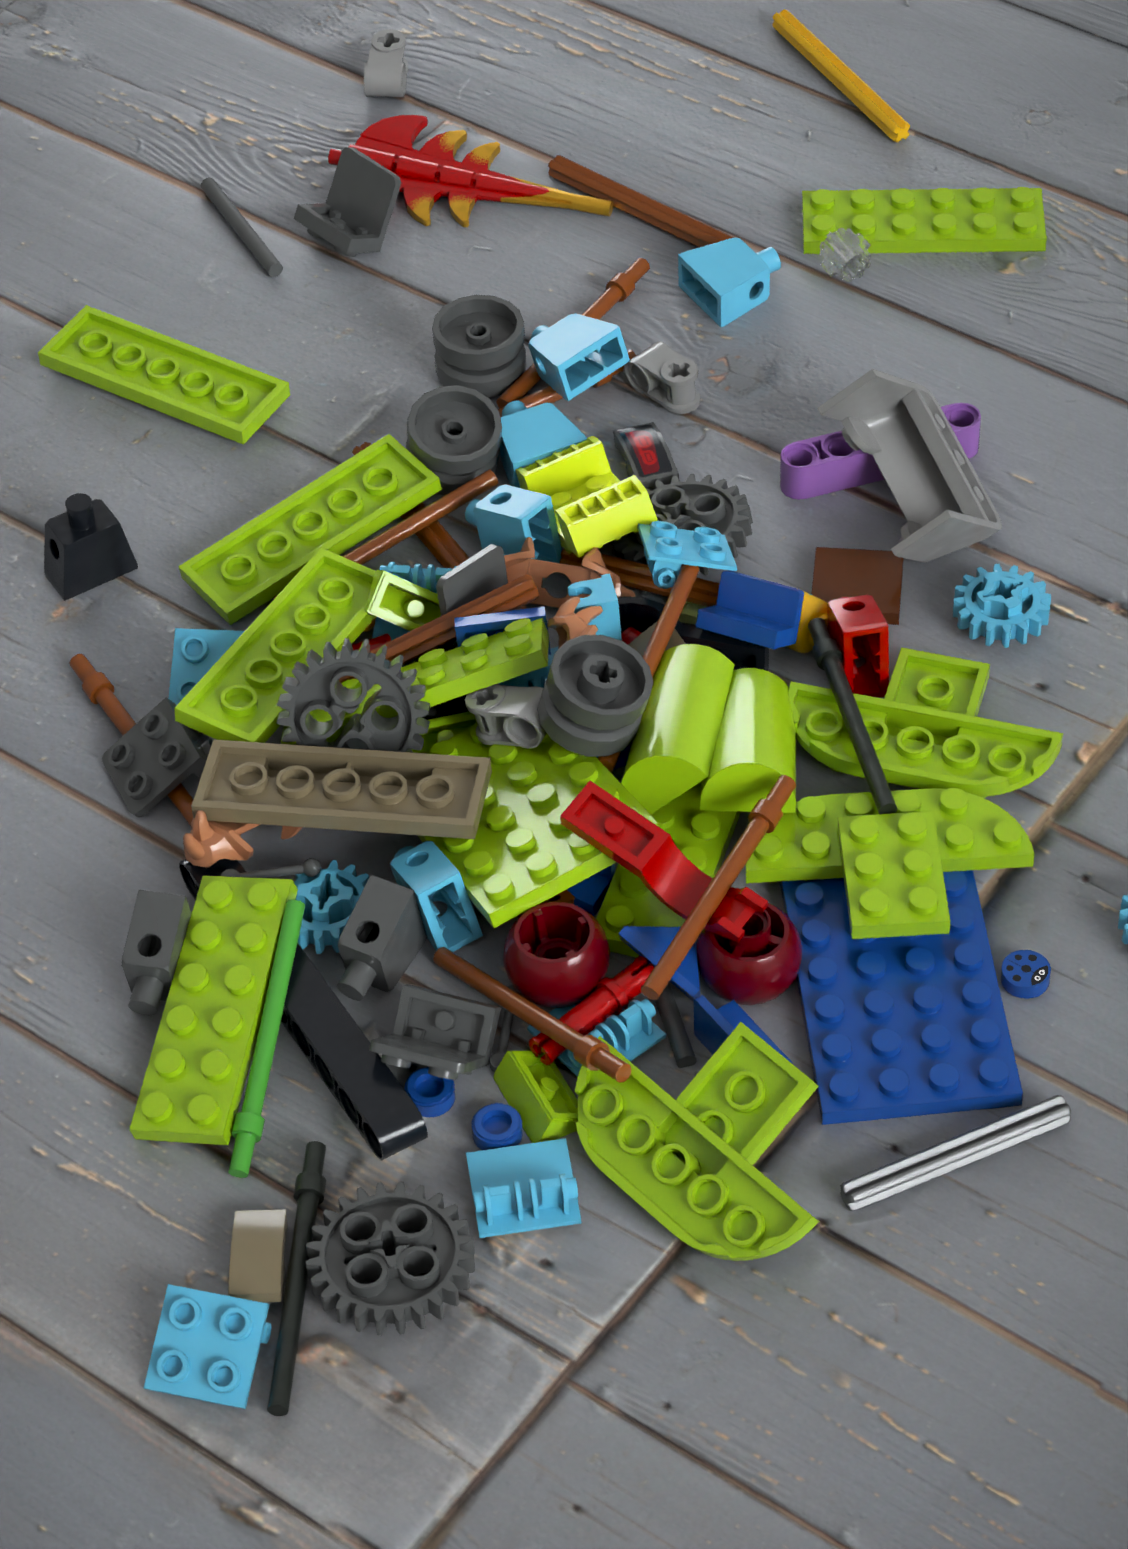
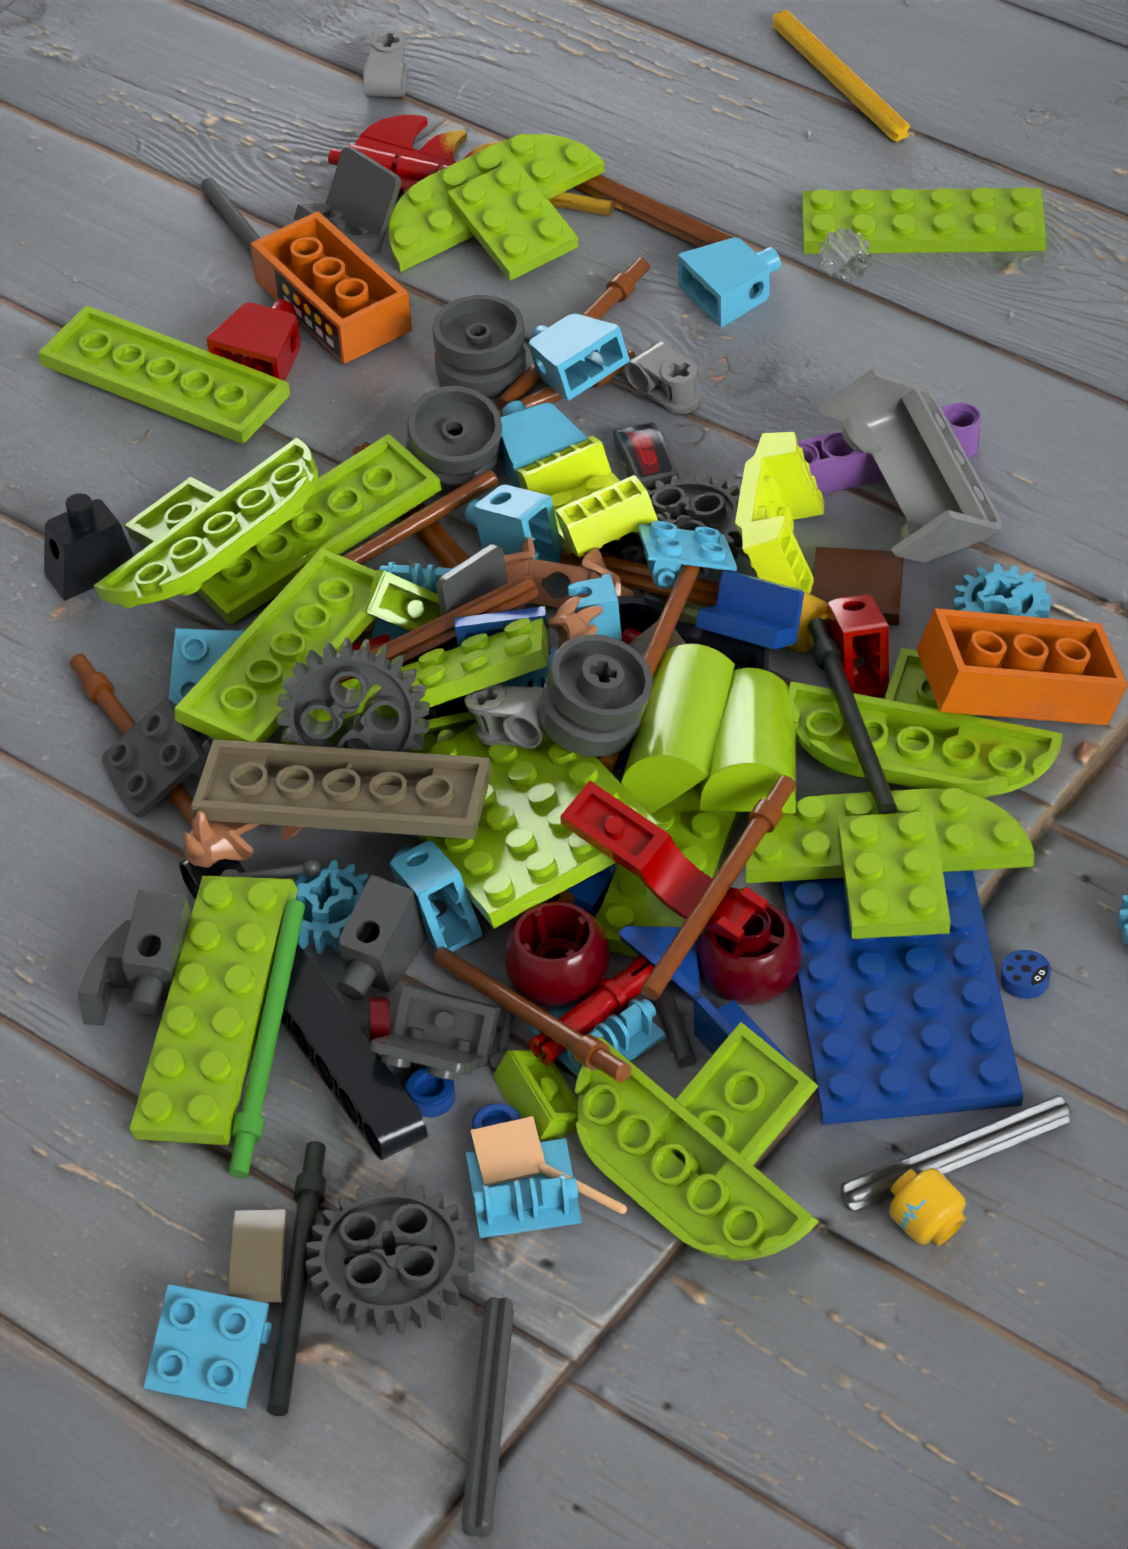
none -> dark grey slope [78,920,131,1026]
none -> lime plate [94,438,318,608]
none -> red torso [207,299,301,381]
none -> orange brick [250,211,412,364]
none -> dark red tile [368,997,390,1043]
none -> lime plate [388,134,605,281]
none -> dark grey axle [461,1297,514,1537]
none -> light nougat piece [470,1116,627,1214]
none -> neon yellow plate [735,432,824,594]
none -> yellow head [889,1168,967,1246]
none -> orange brick [916,608,1128,725]

